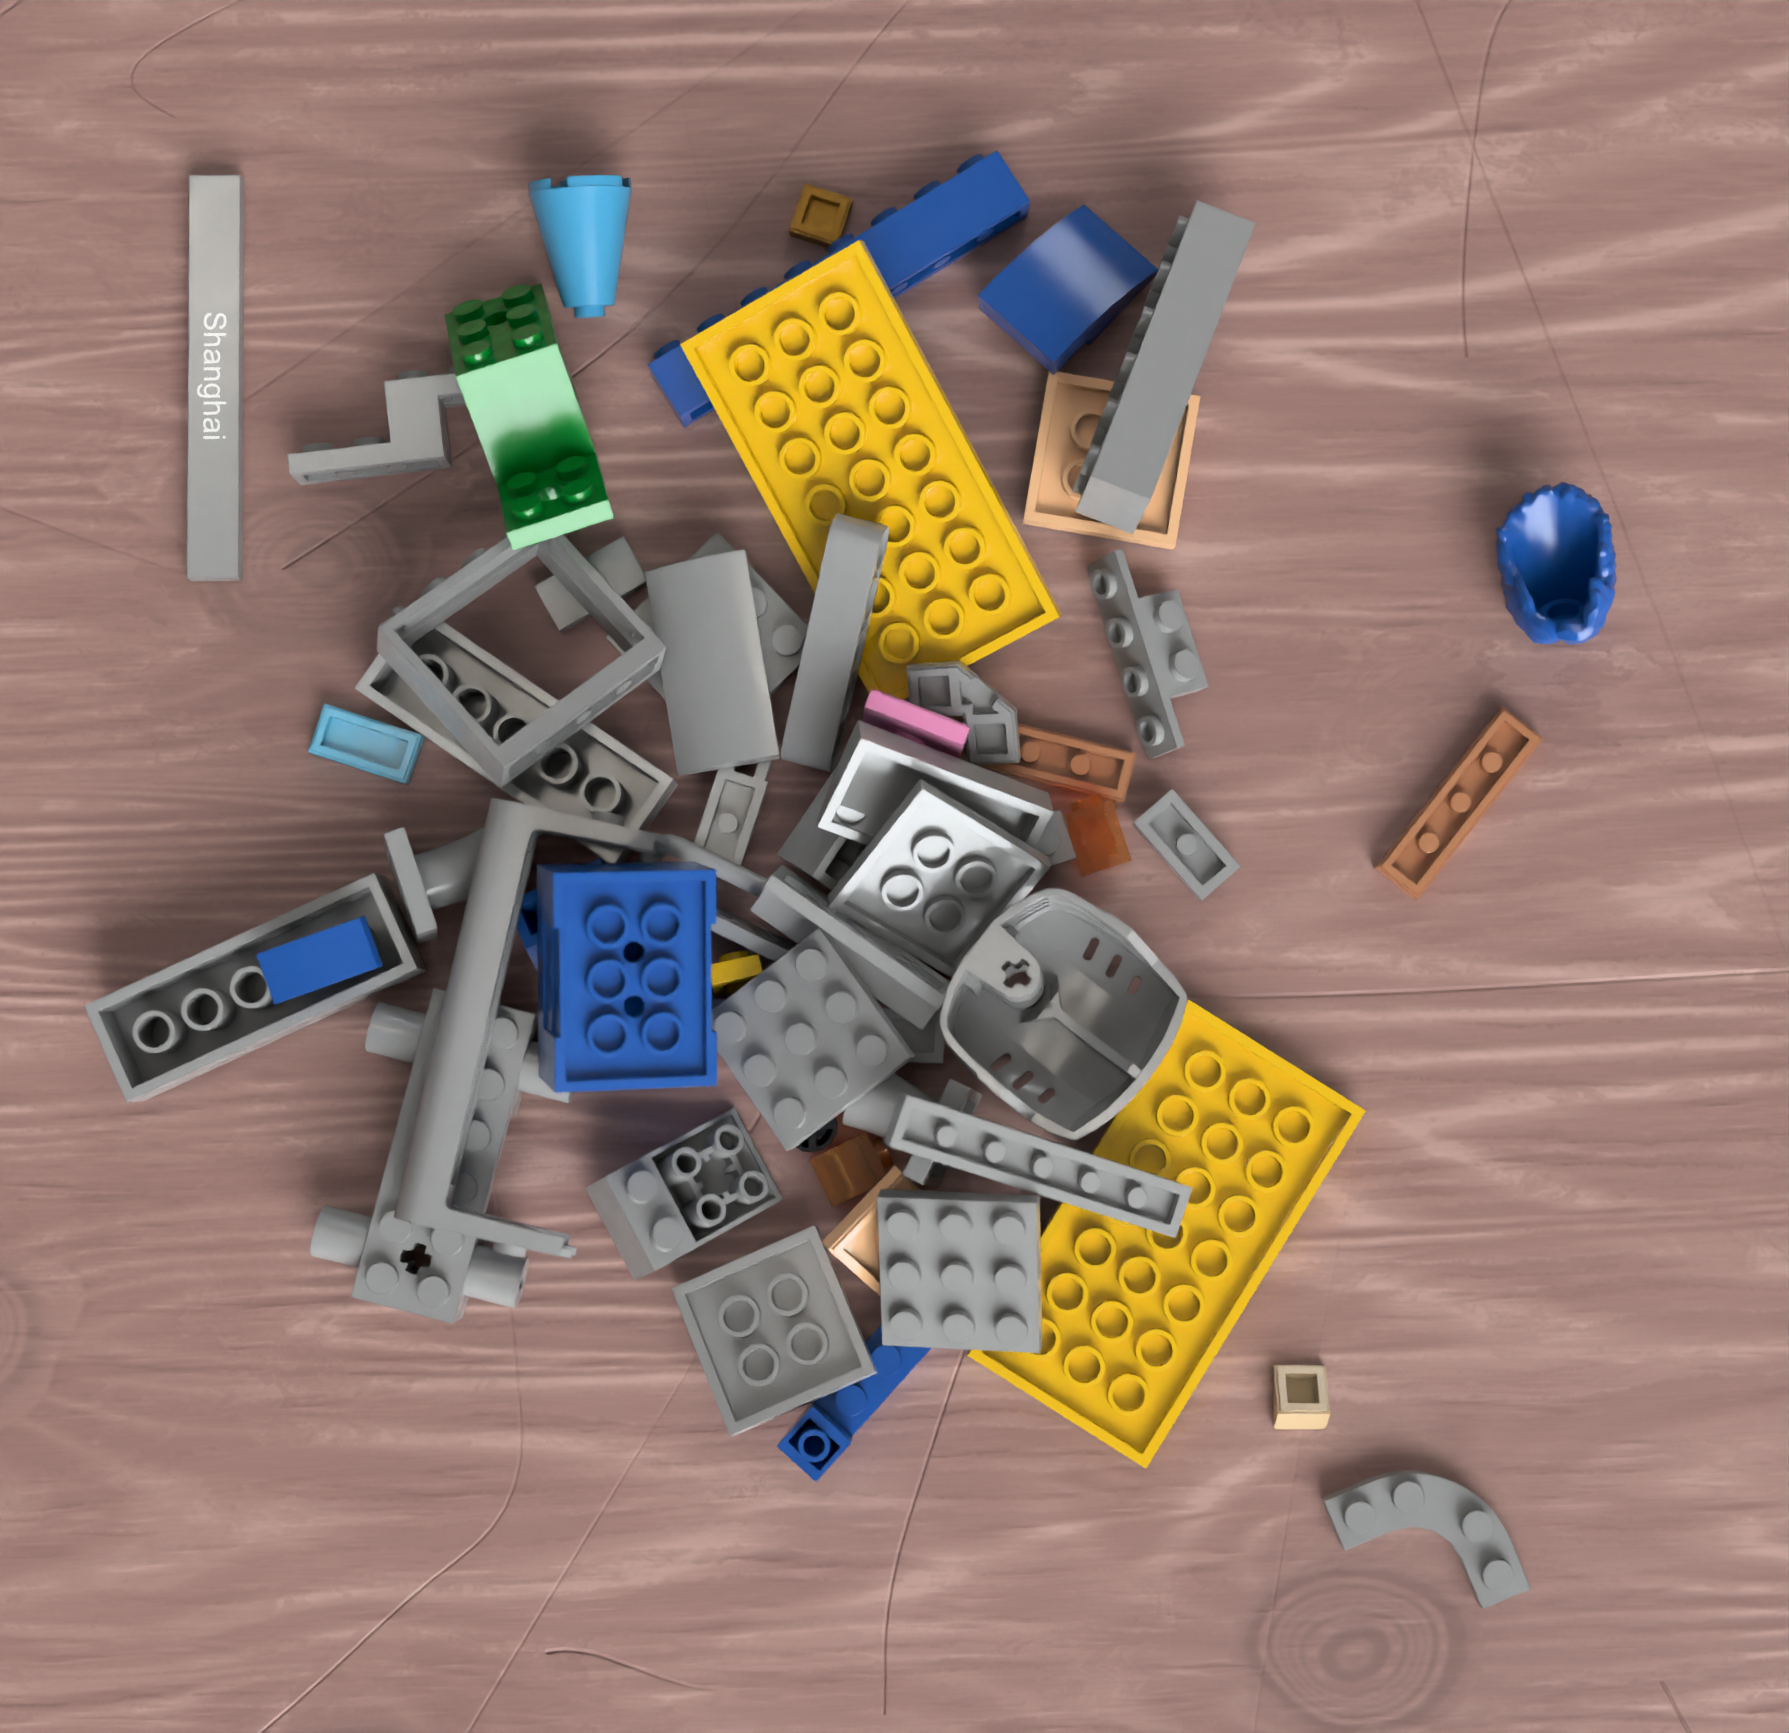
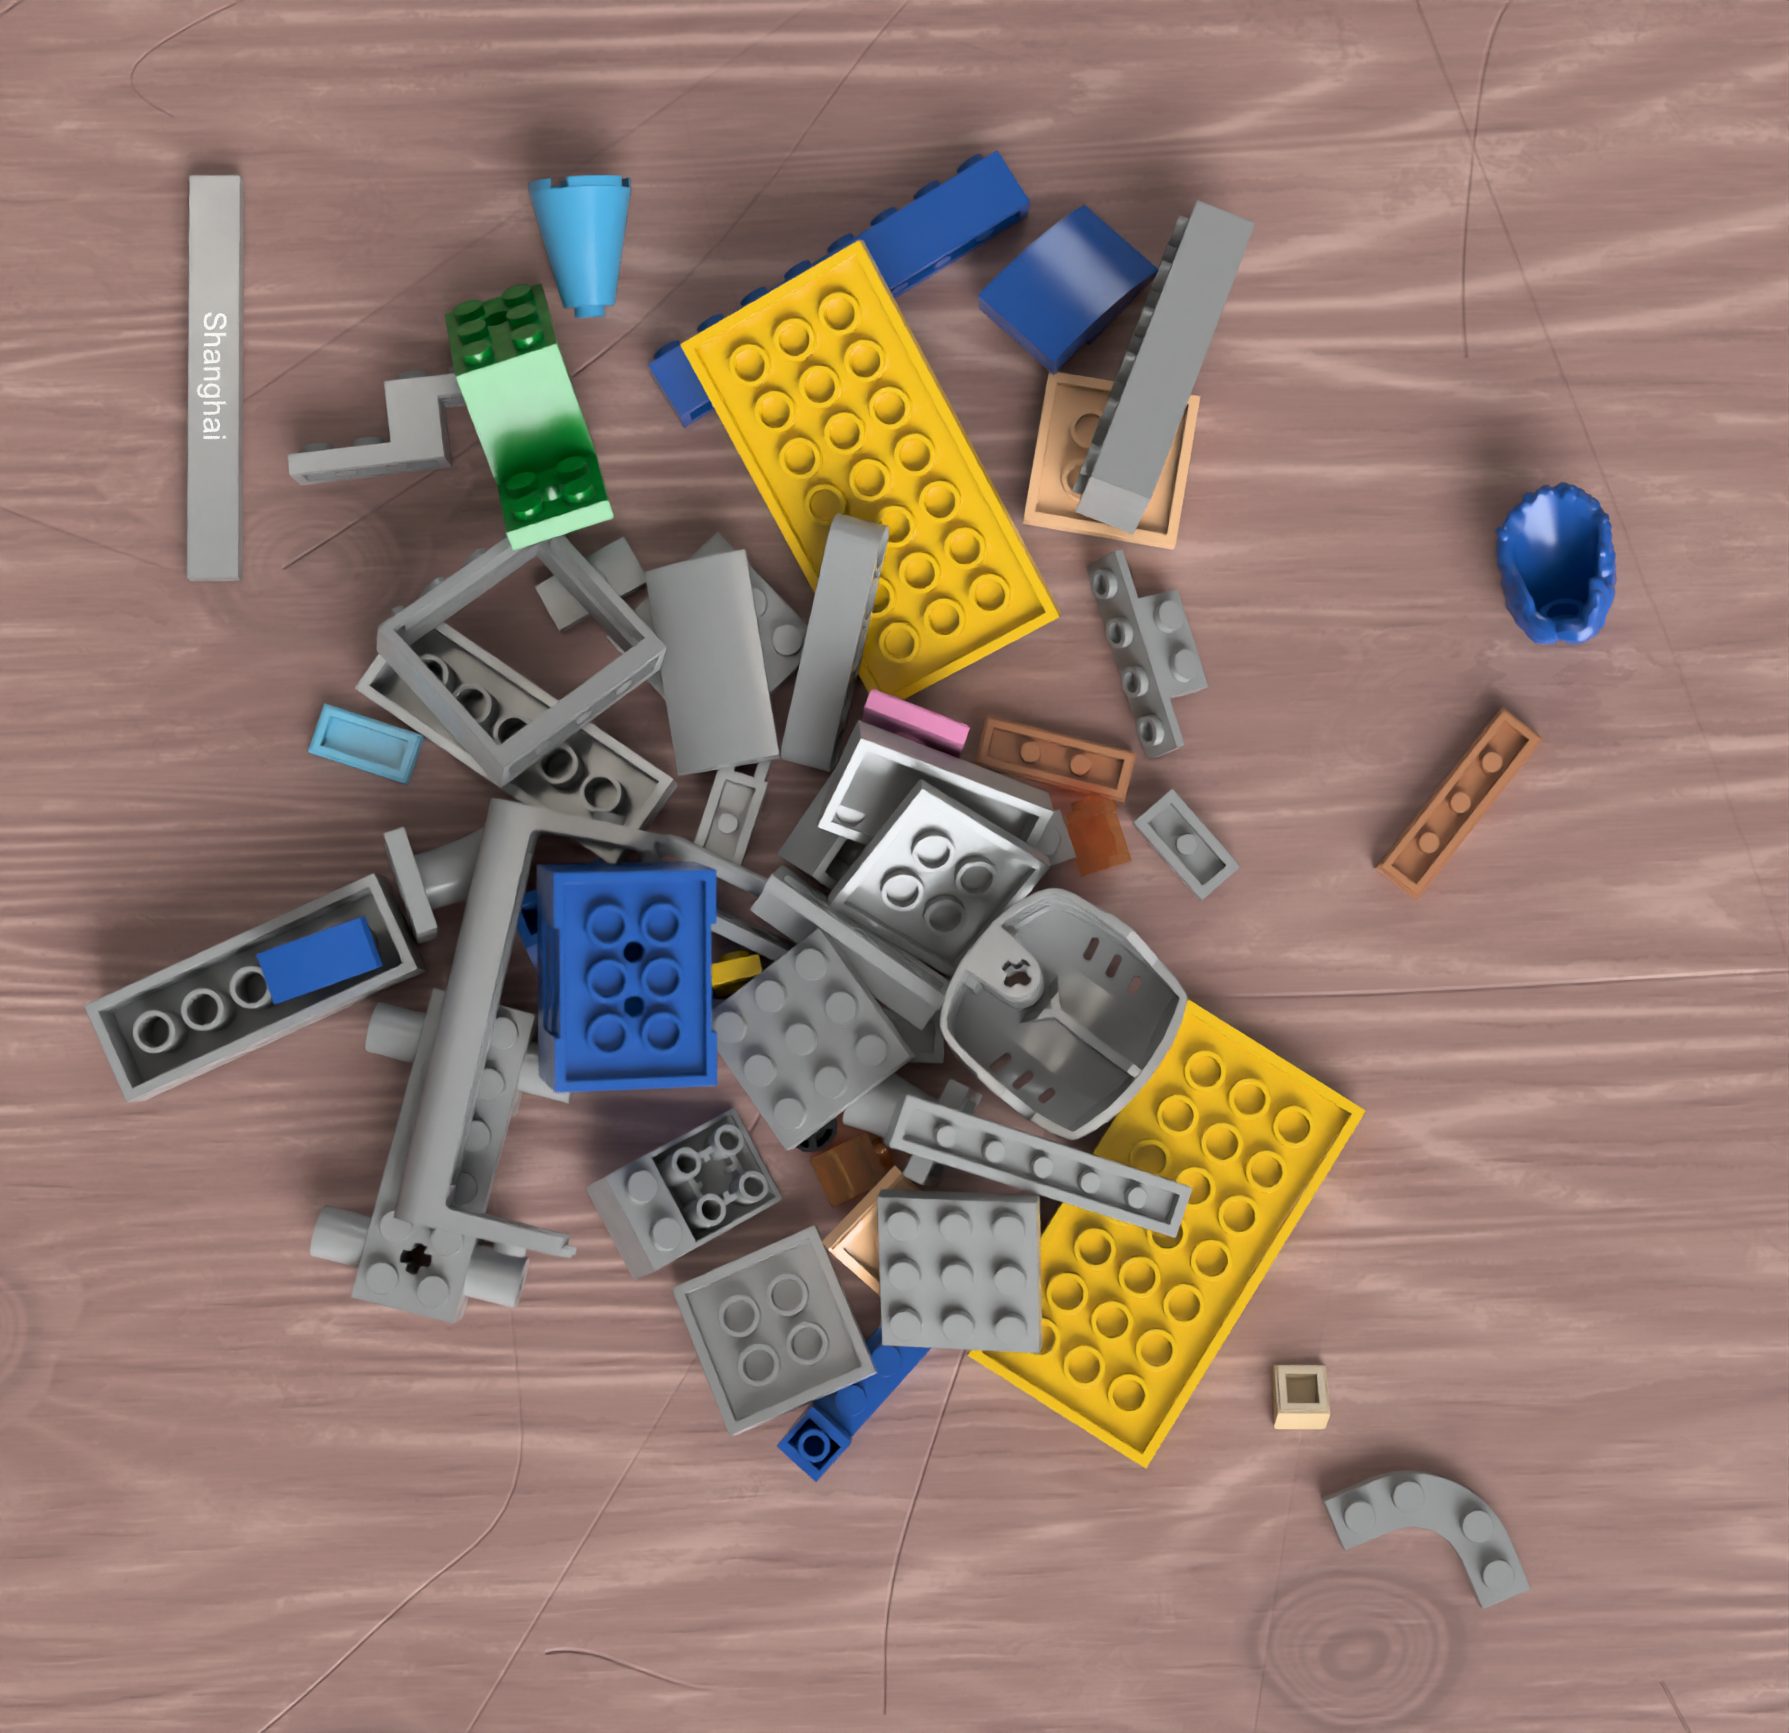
pearl gold tile [789,183,853,248] -> none
light grey tile [906,661,1021,765] -> none

